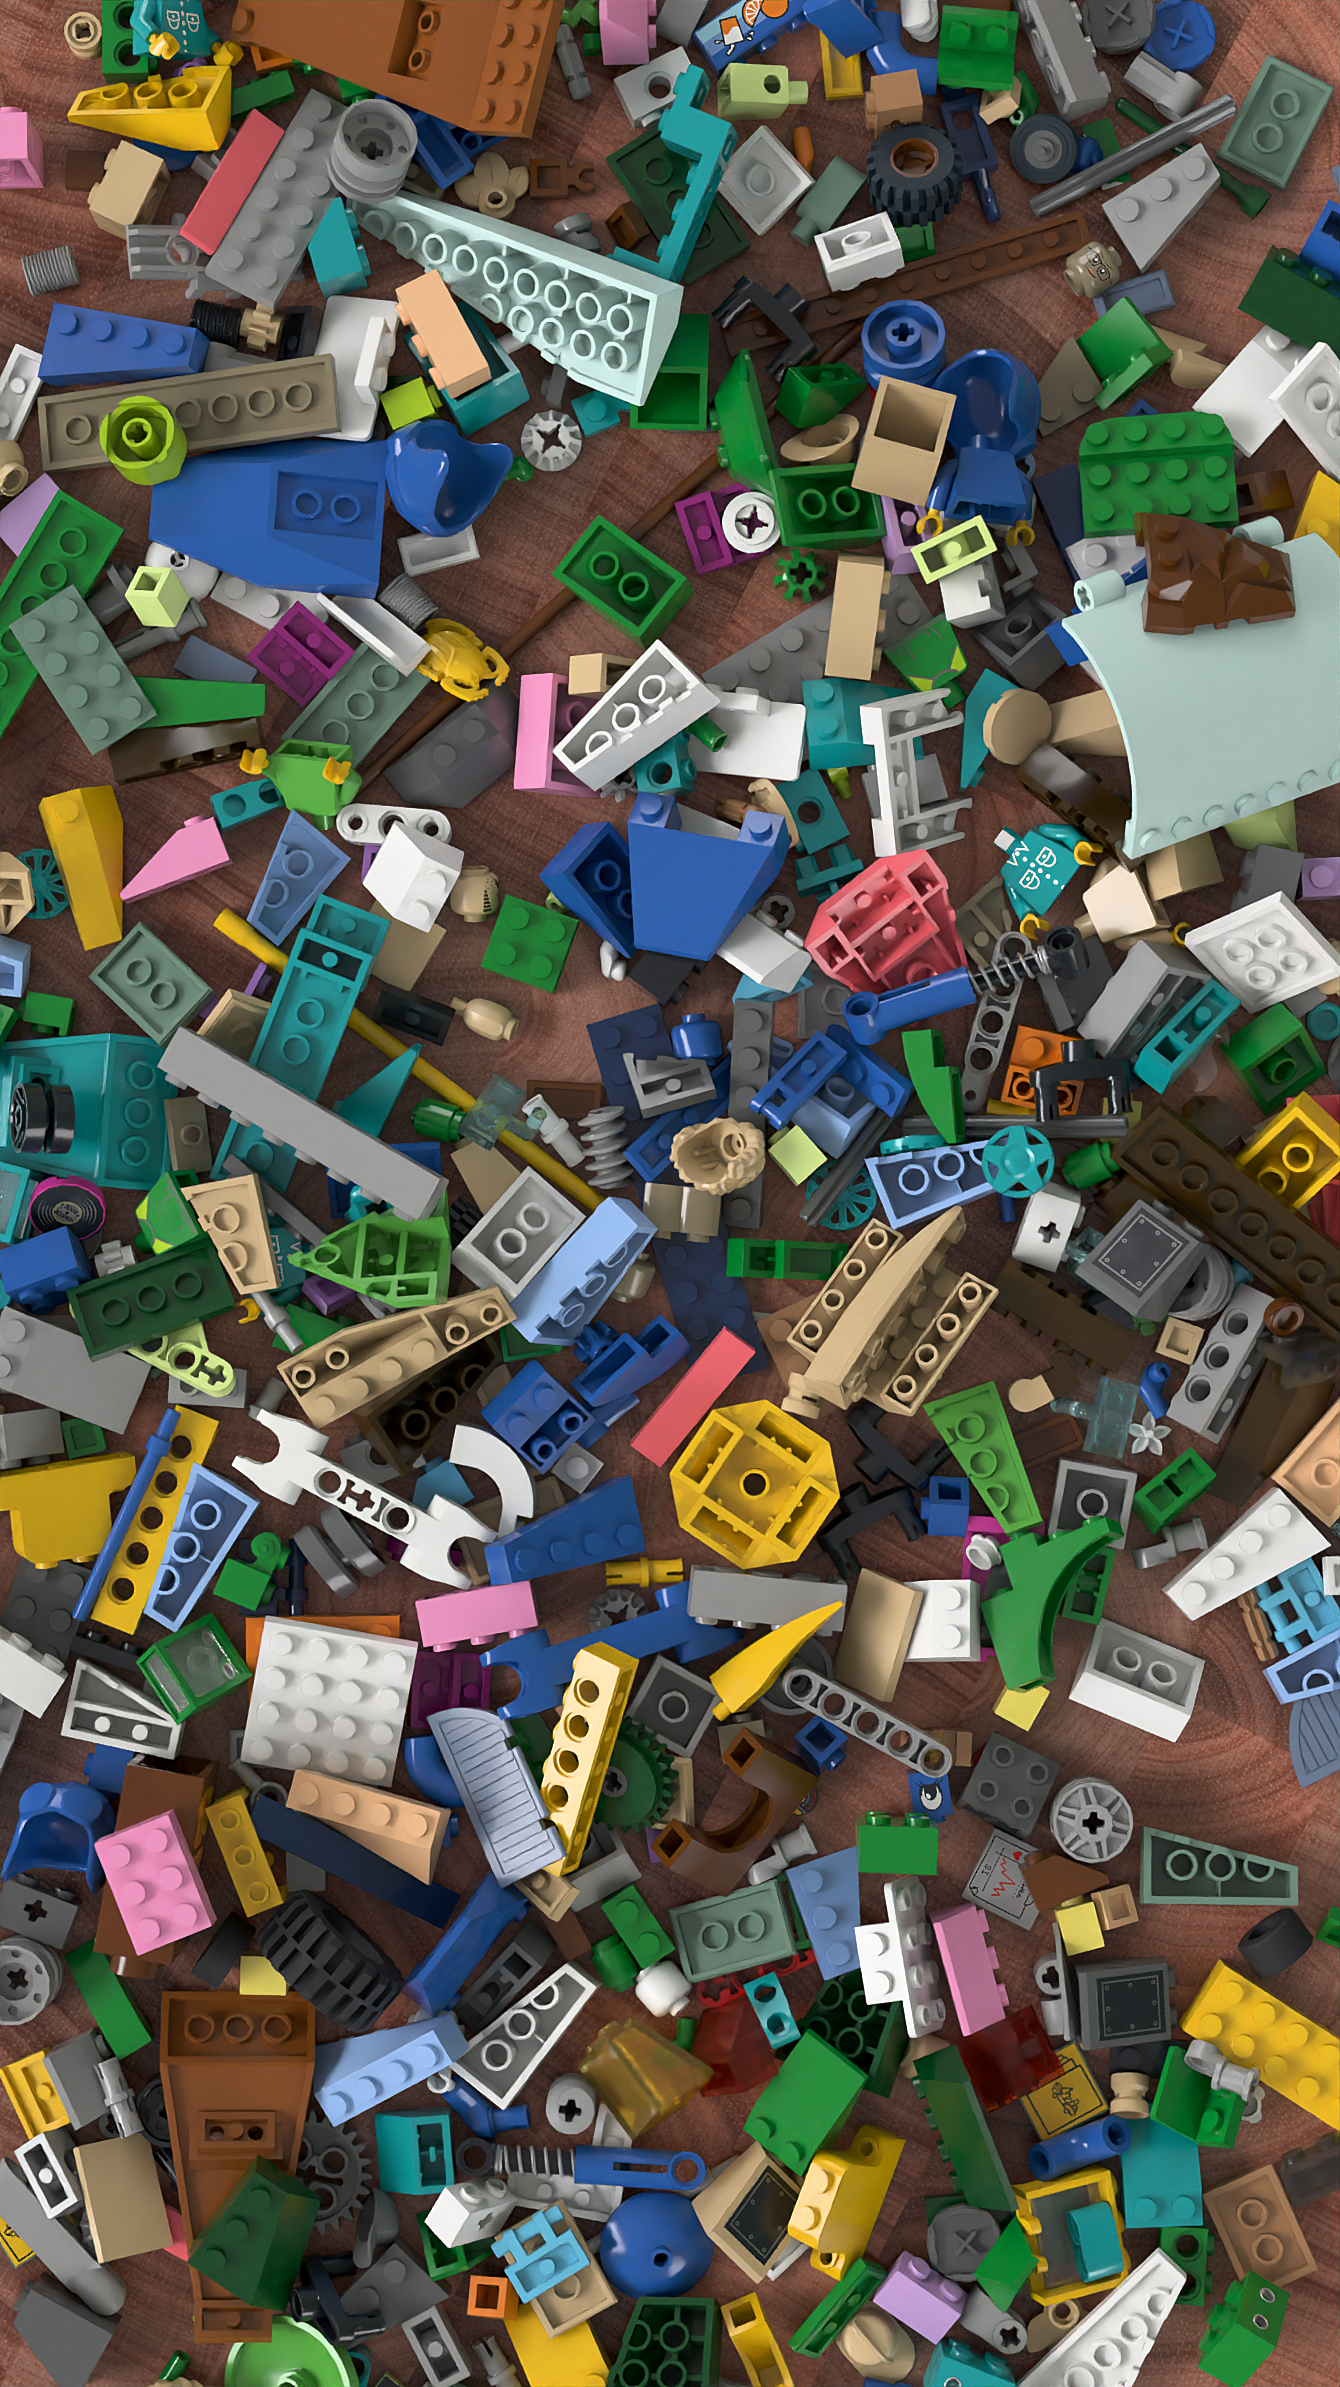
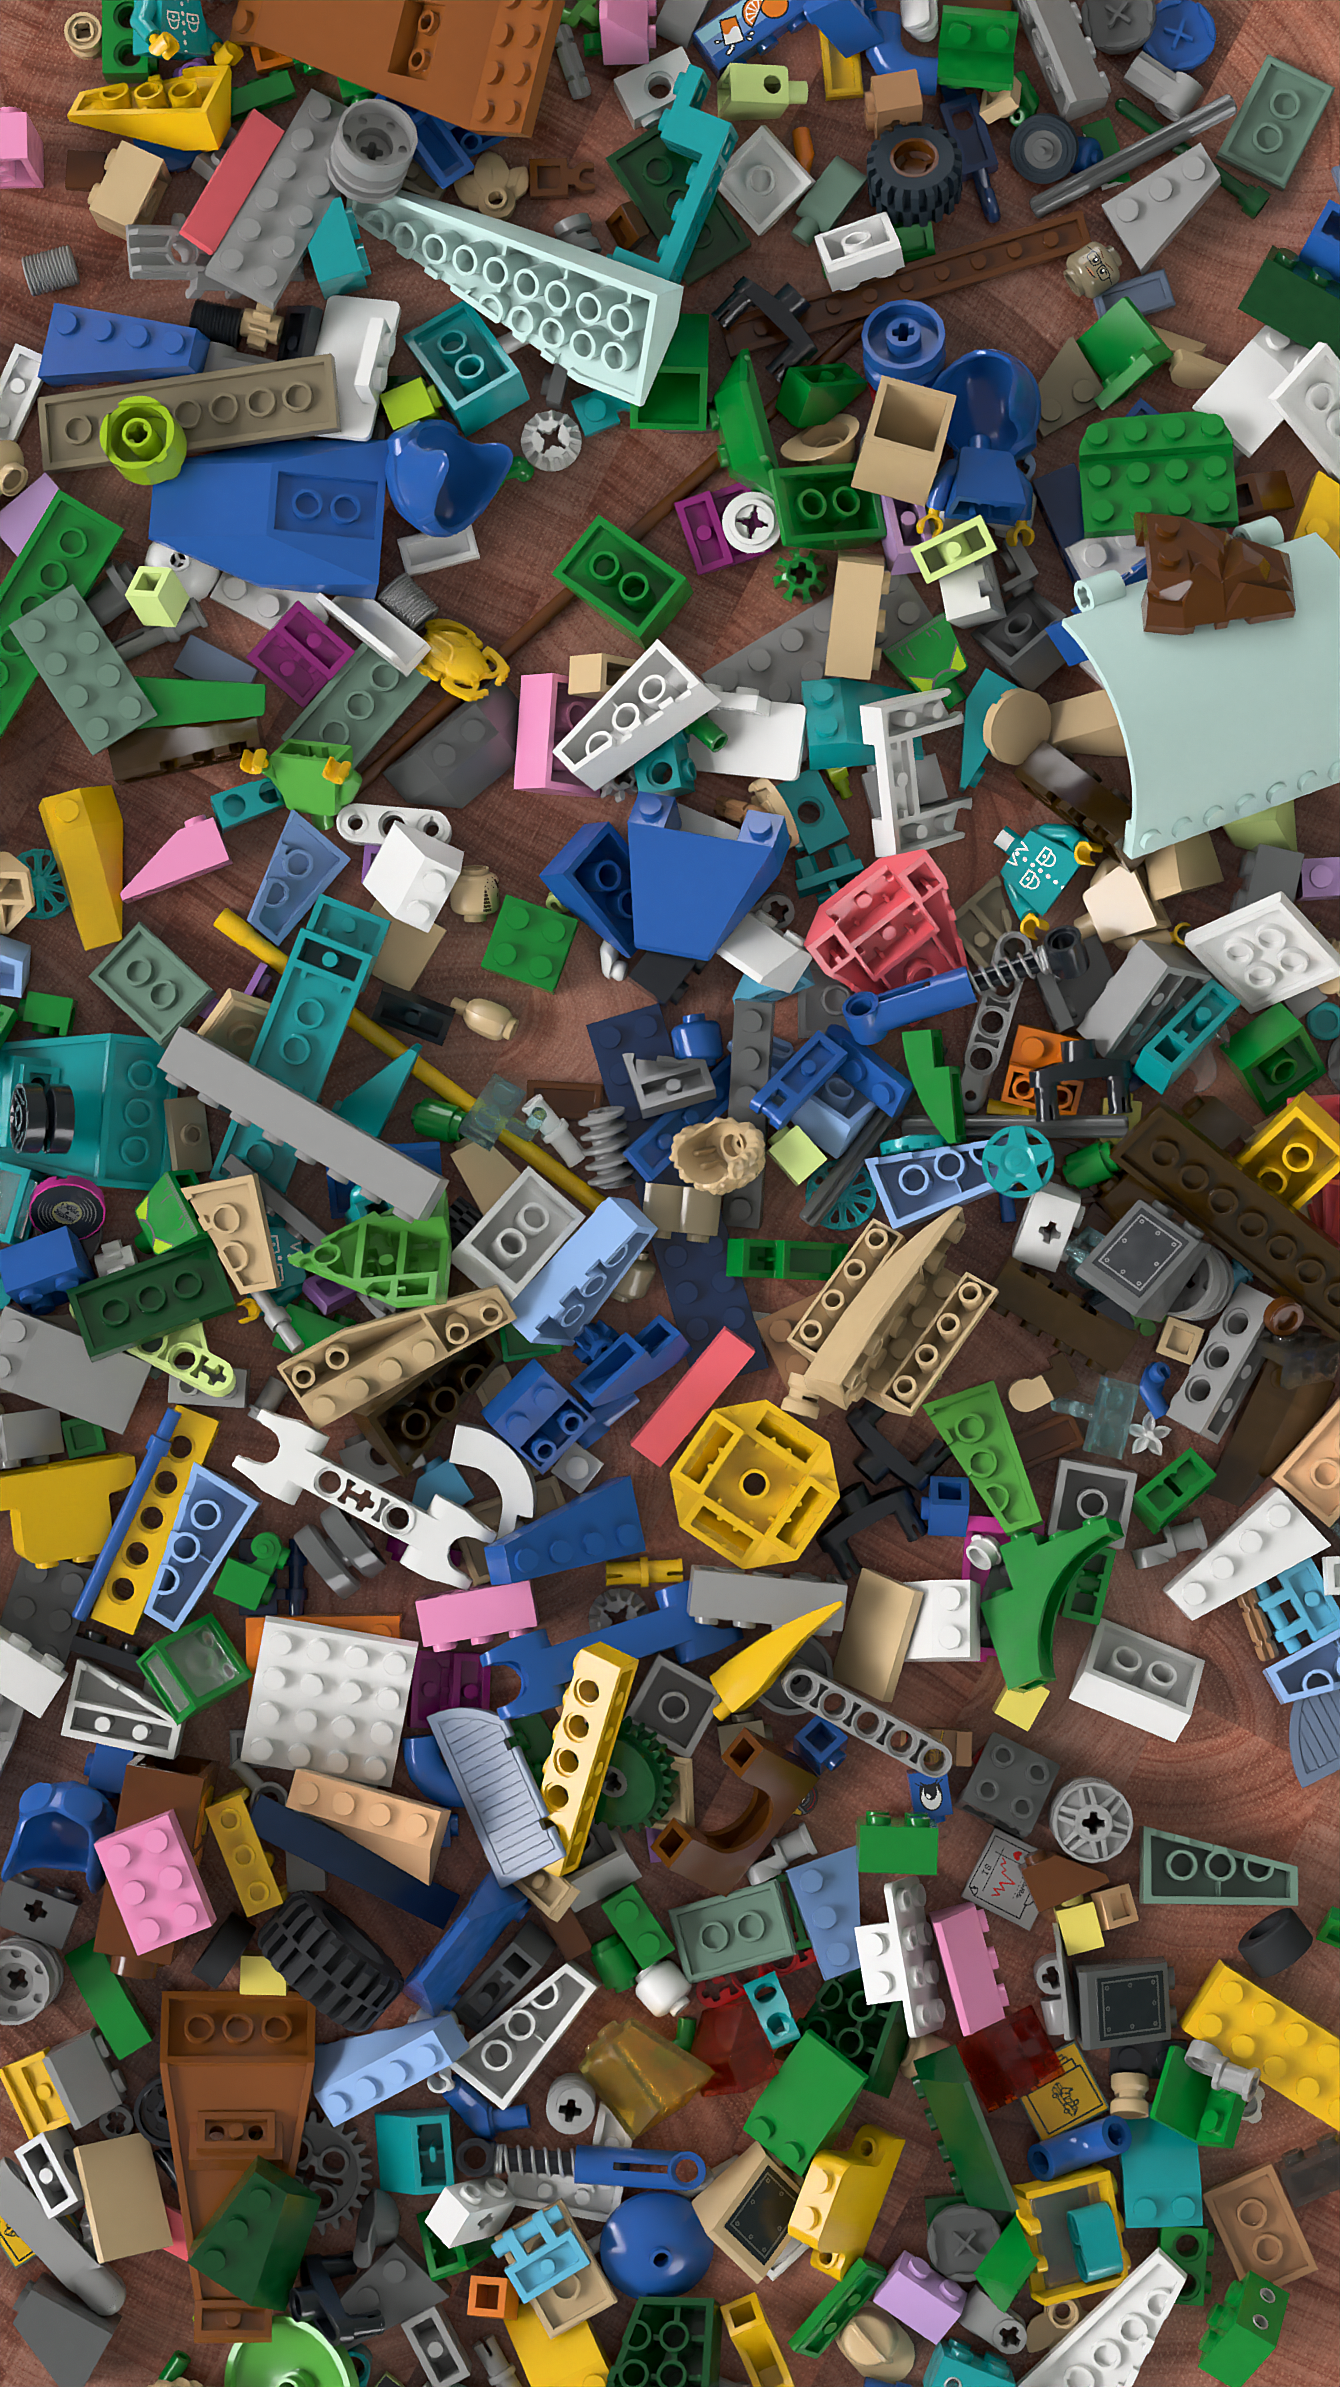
light grey pin [94,2057,144,2139] -> none
light nougat wedge [394,269,492,399] -> none

